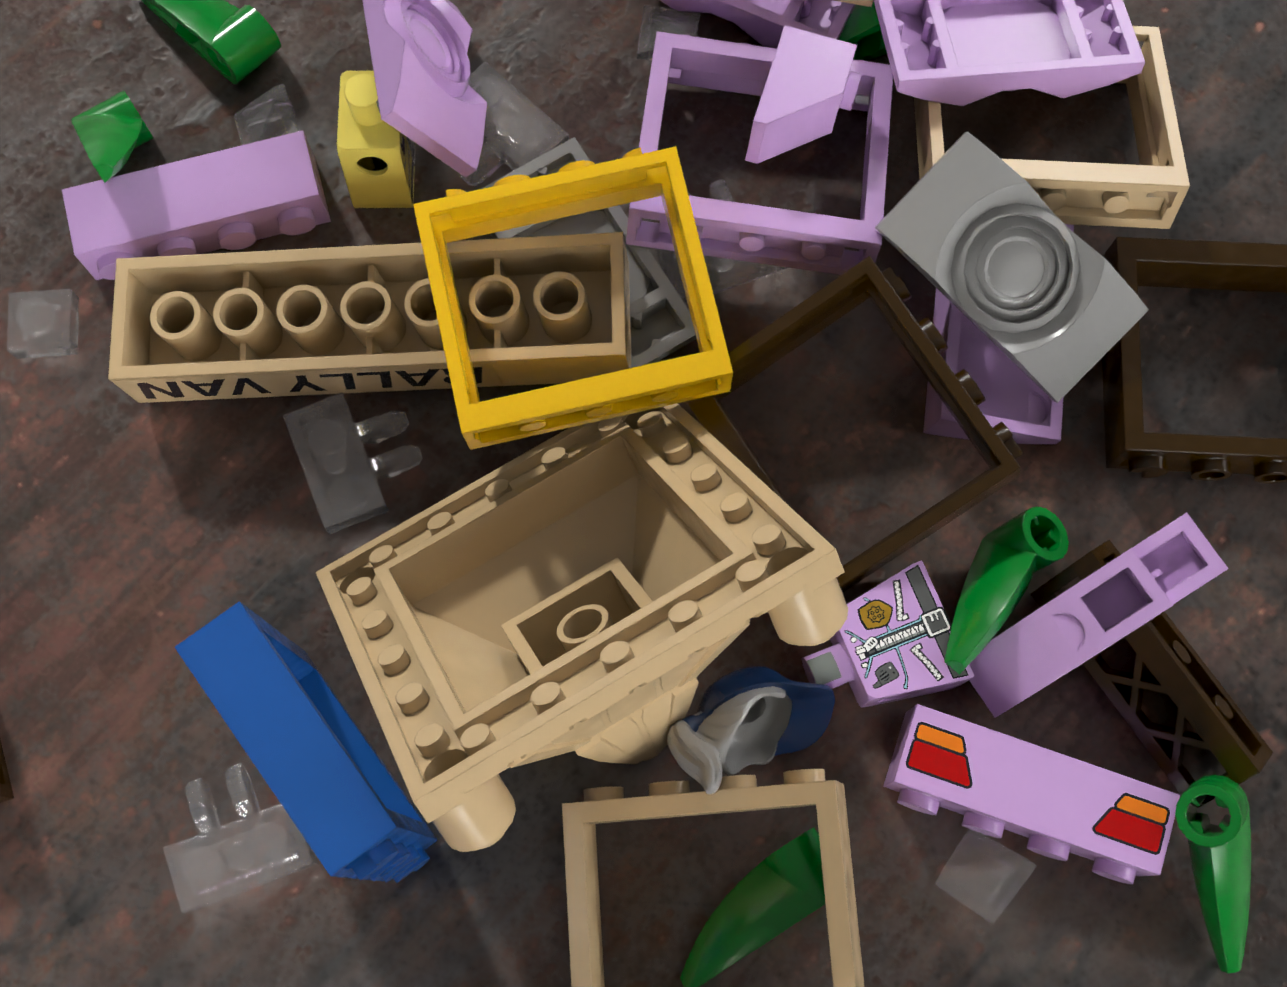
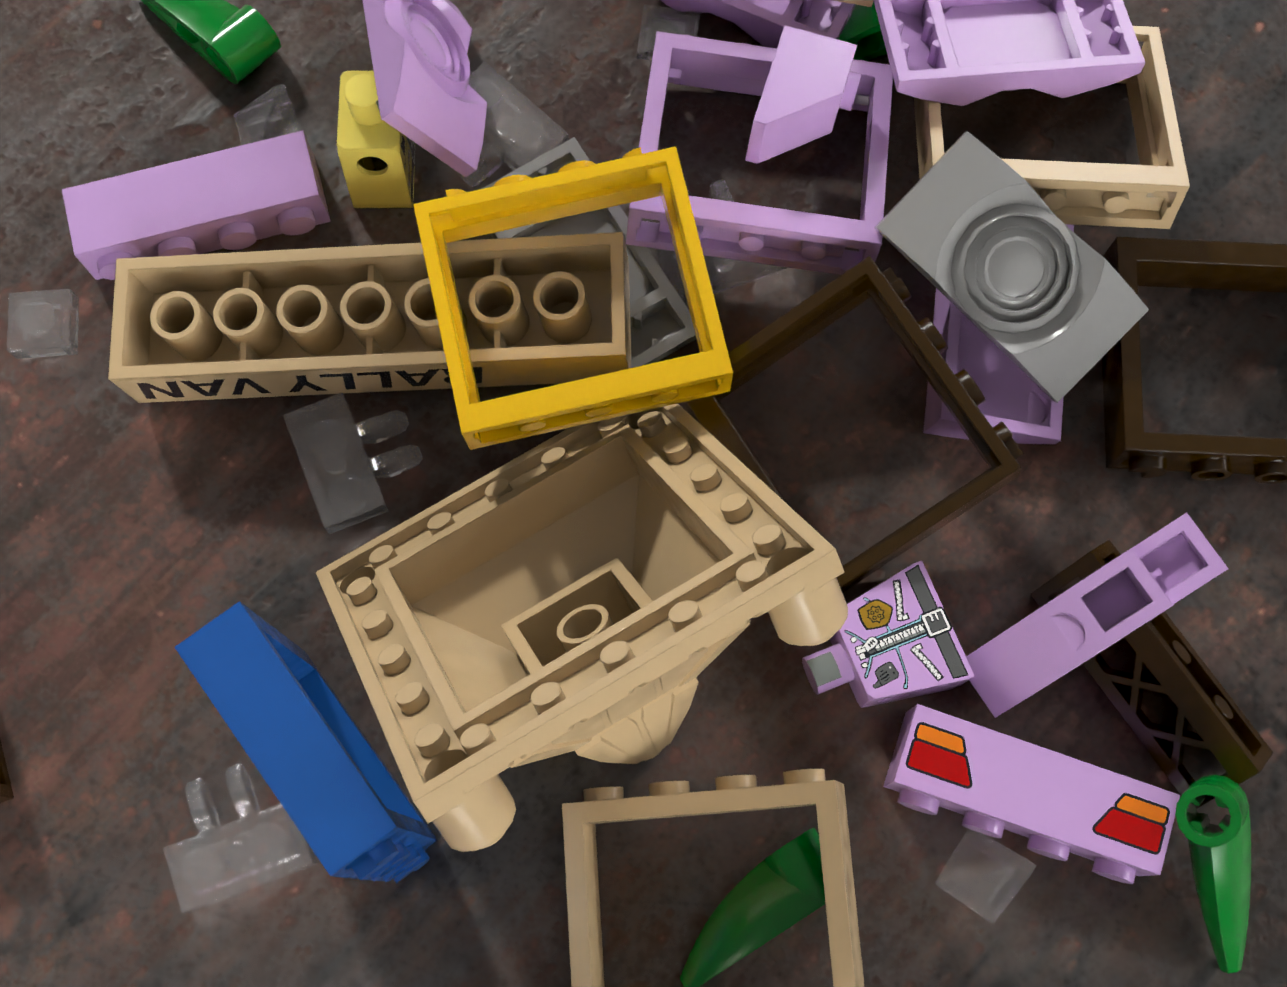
green piece [71,91,154,183] -> none
light grey hair [667,666,835,794] -> none
green piece [944,506,1069,675] -> none

